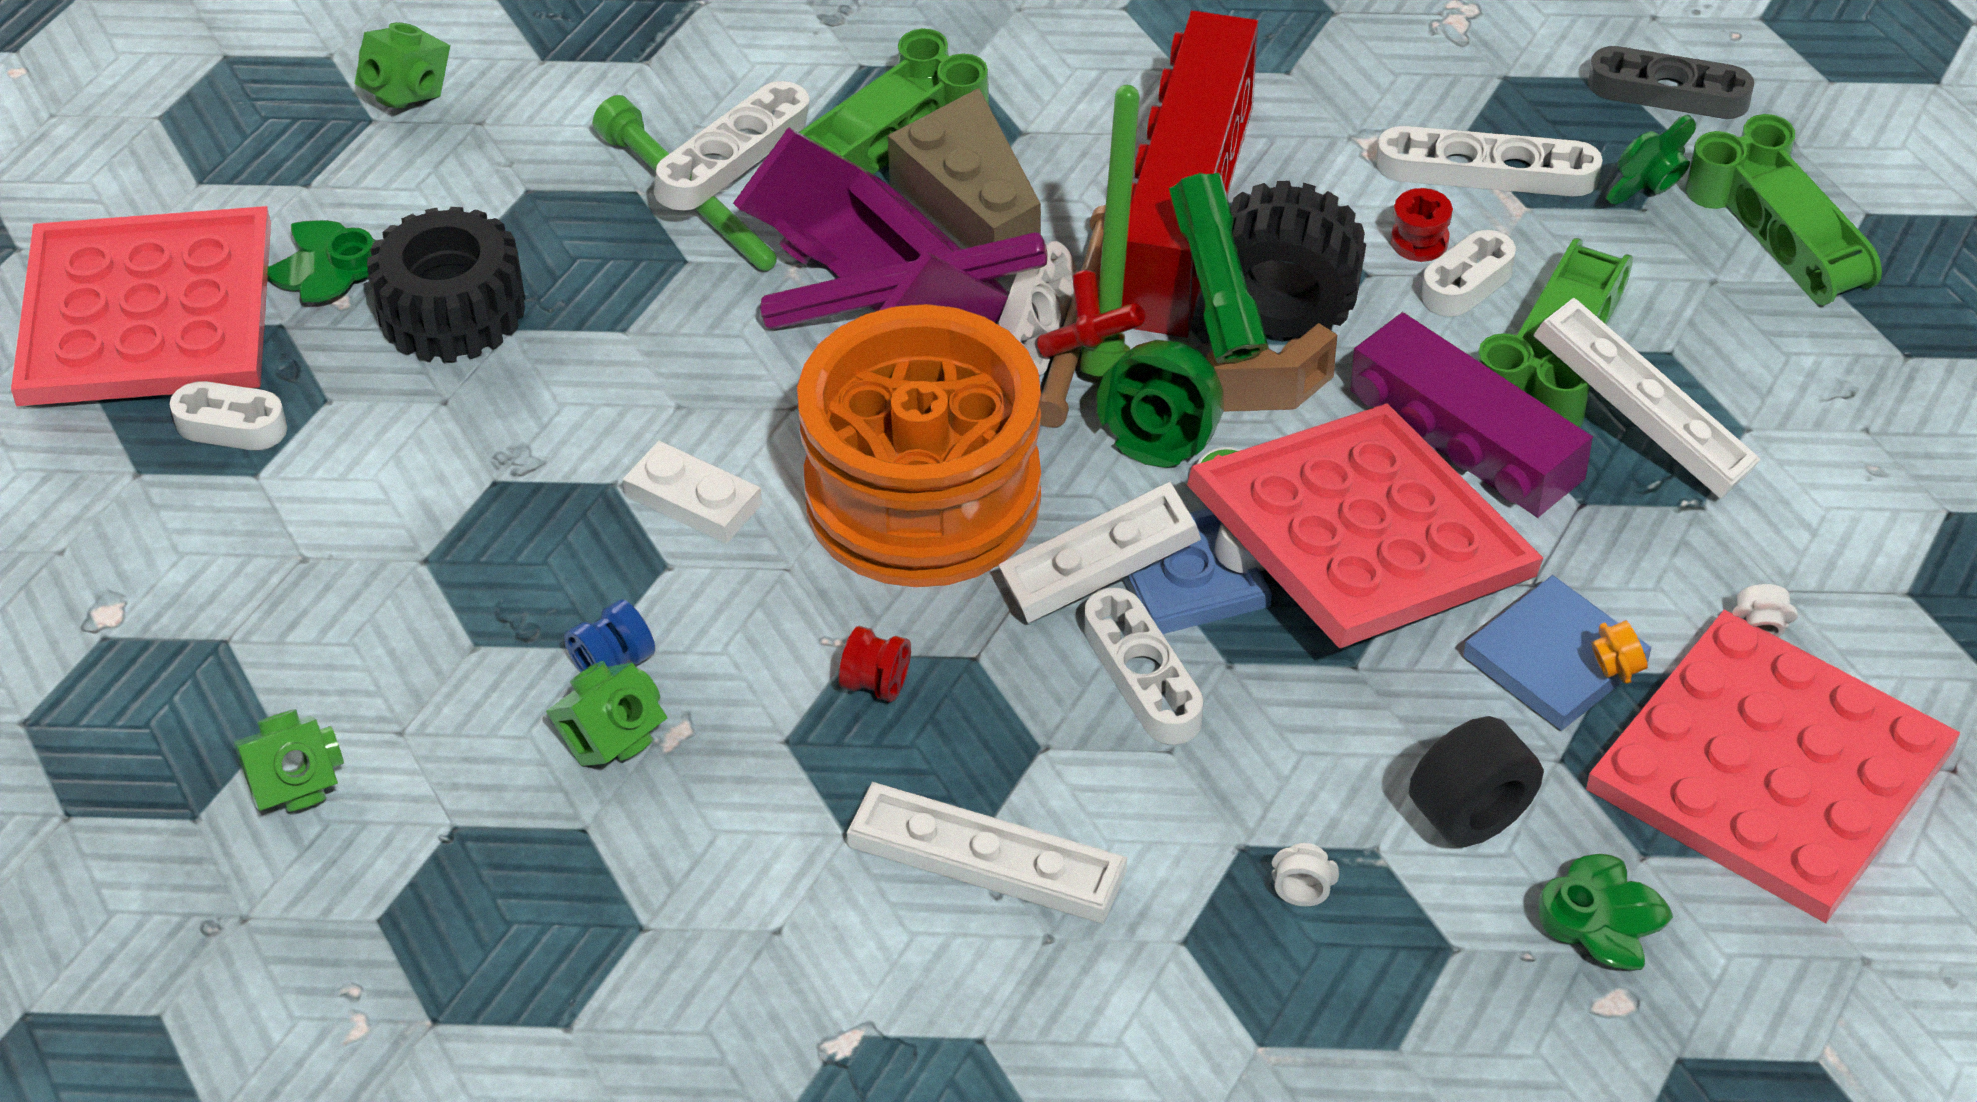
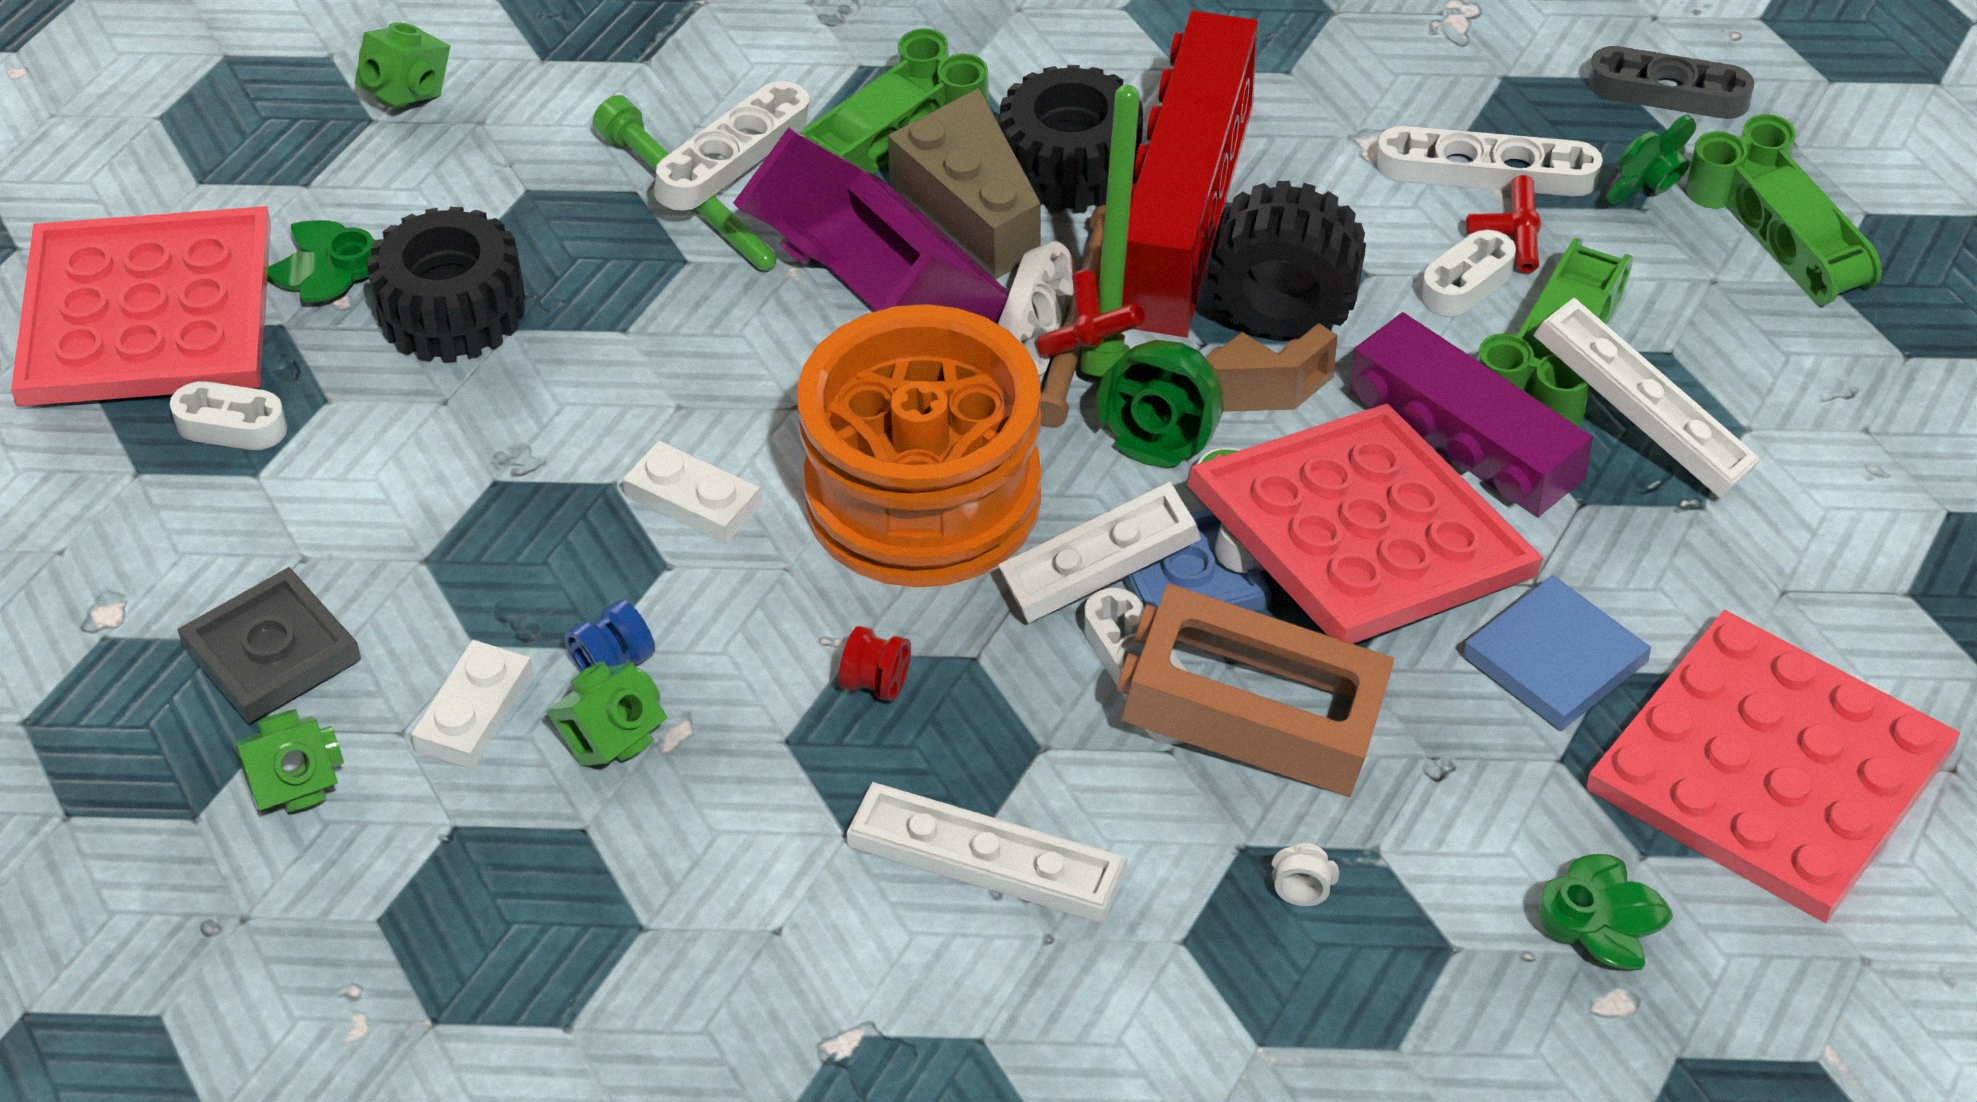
magenta axle [760,232,1048,329] -> none
green axle [1169,173,1269,364] -> none
red wheel [1391,188,1453,262] -> none
black tyre [1409,716,1544,847] -> none
light orange plate [1591,620,1648,684] -> none
white plate [1732,584,1798,637] -> none
none -> dark grey plate [177,567,361,723]
none -> white plate [411,639,534,770]
none -> black tyre [999,65,1143,212]
none -> nougat piece [1116,583,1395,797]
none -> red piece [1466,175,1542,273]

